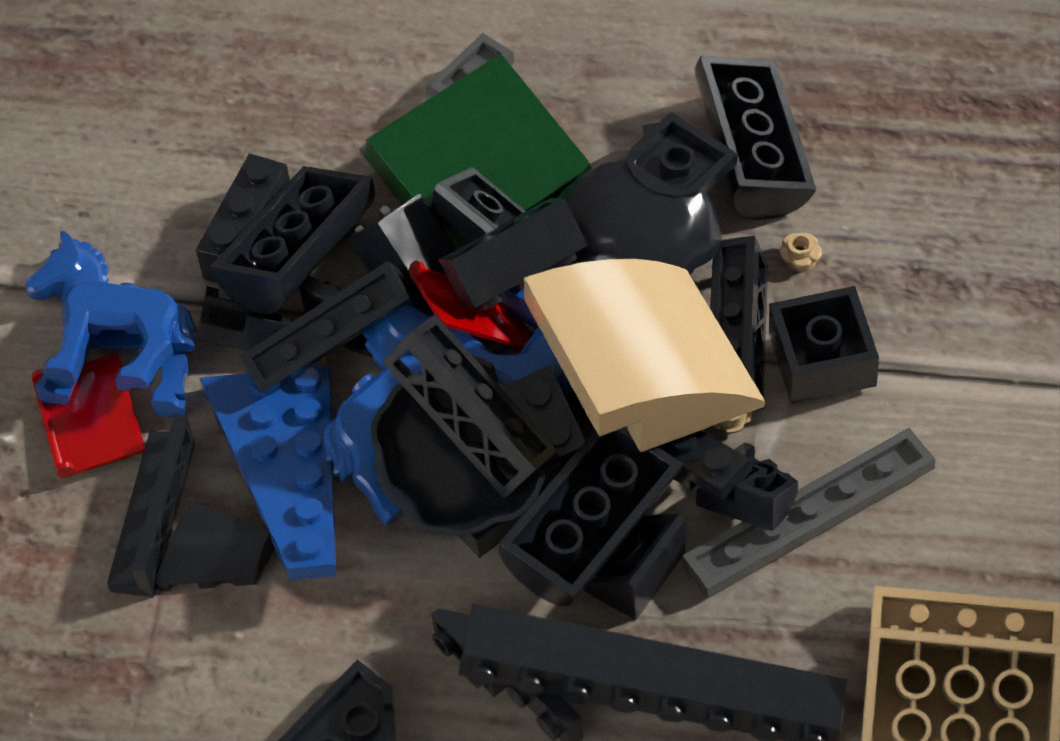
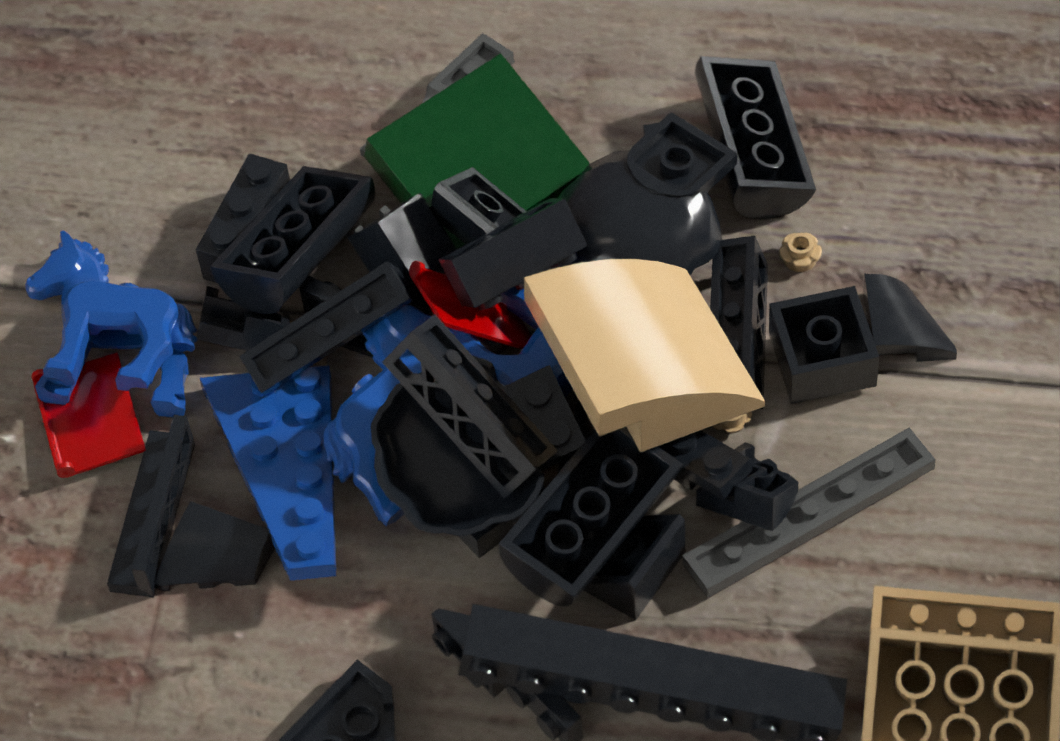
none -> black slope [863,274,957,362]

